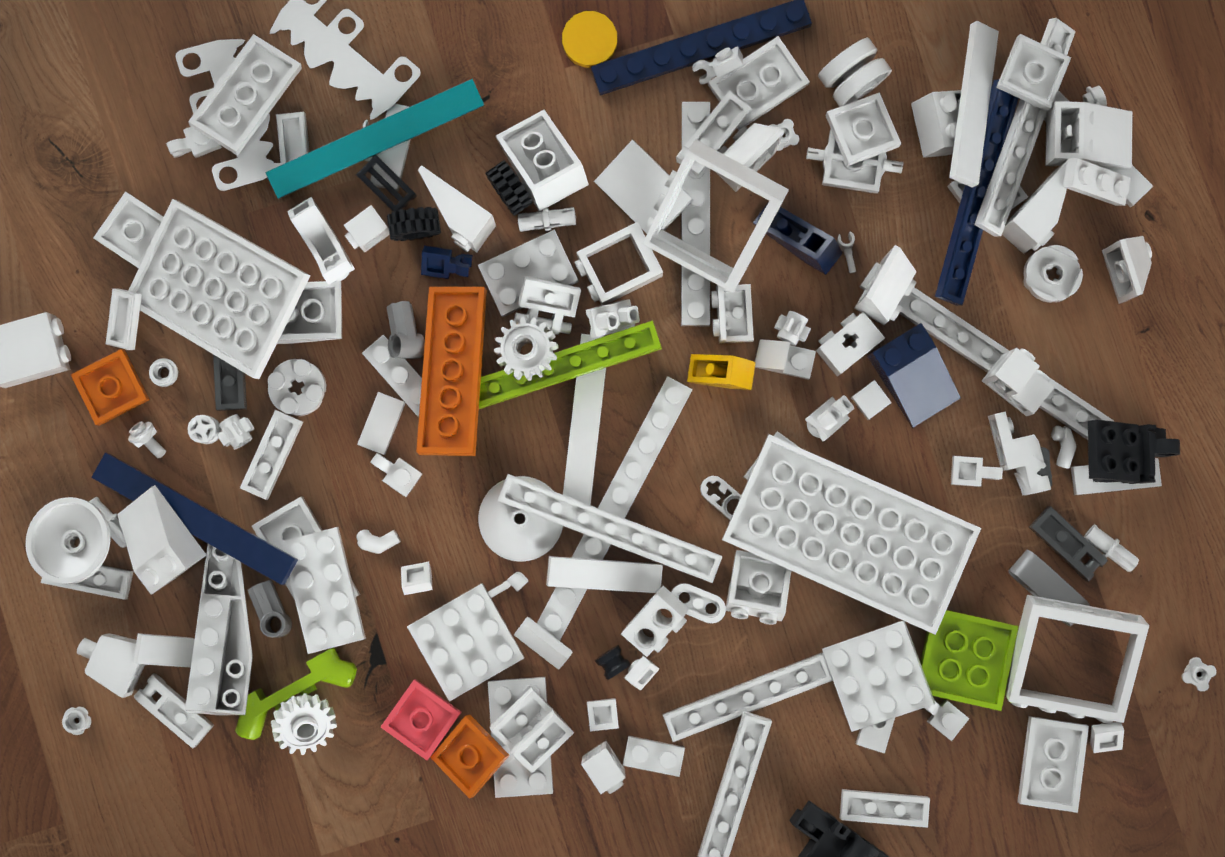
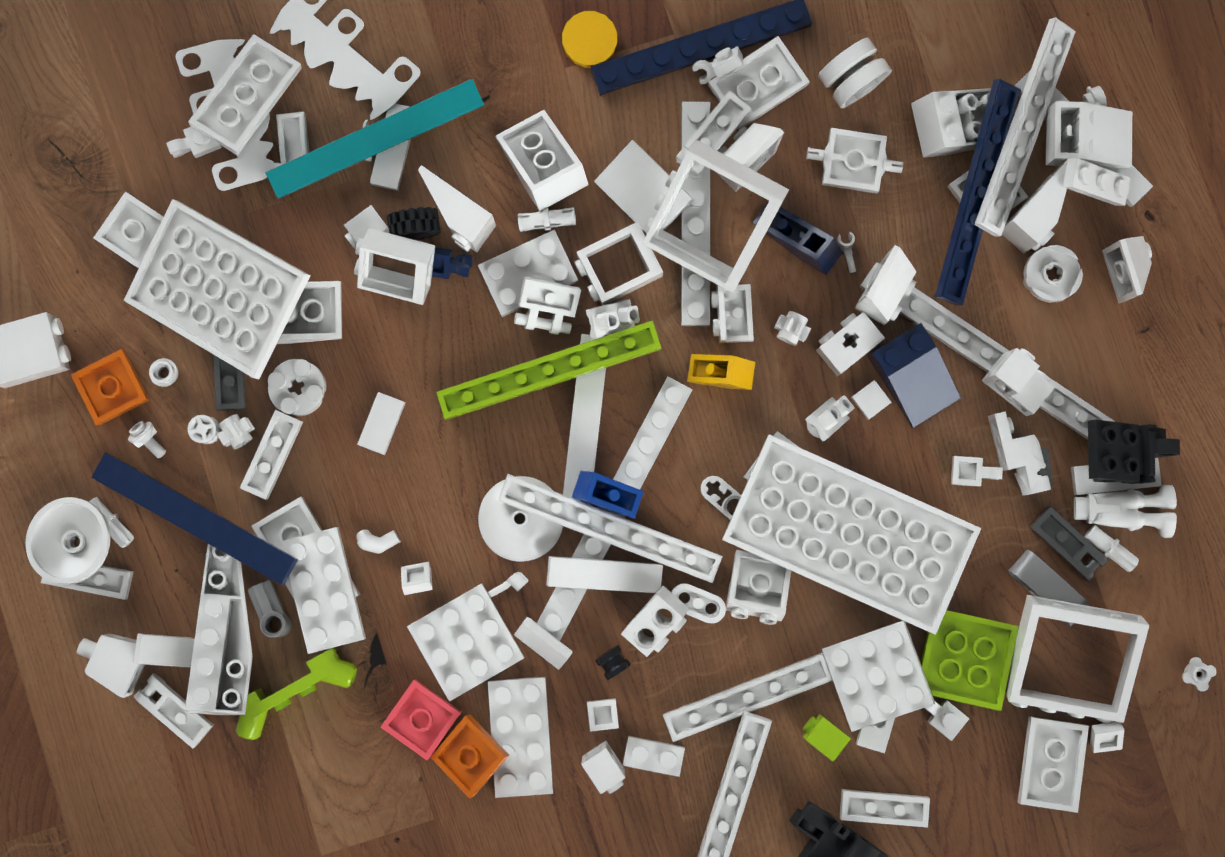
white plate [62,706,91,735] -> none
white tile [106,288,142,350] -> none
white slope [117,485,206,595] -> none
white gear [271,693,337,755] -> none
white arch [287,197,355,284] -> none
black tile [356,155,417,212] -> none
white plate [362,335,422,417] -> none
white plate [371,453,423,497] -> none
light grey piece [386,301,425,359] -> none
orange plate [416,287,487,456] -> none
black tyre [485,160,533,216] -> none
white slope [490,687,574,773] -> none
white gear [494,316,558,381] -> none
white plate [624,656,659,690] -> none
white slope [755,339,816,380] -> none
white plate [769,119,799,151] -> none
white plate [825,92,901,166] -> none
white tile [949,21,999,187] -> none
white tile [996,34,1071,111] -> none
white arm [1051,426,1076,468] -> none
none -> white window [354,228,435,305]
none -> blue slope [571,471,644,519]
none -> lime brick [802,714,851,762]
none -> white piece [1073,484,1177,538]

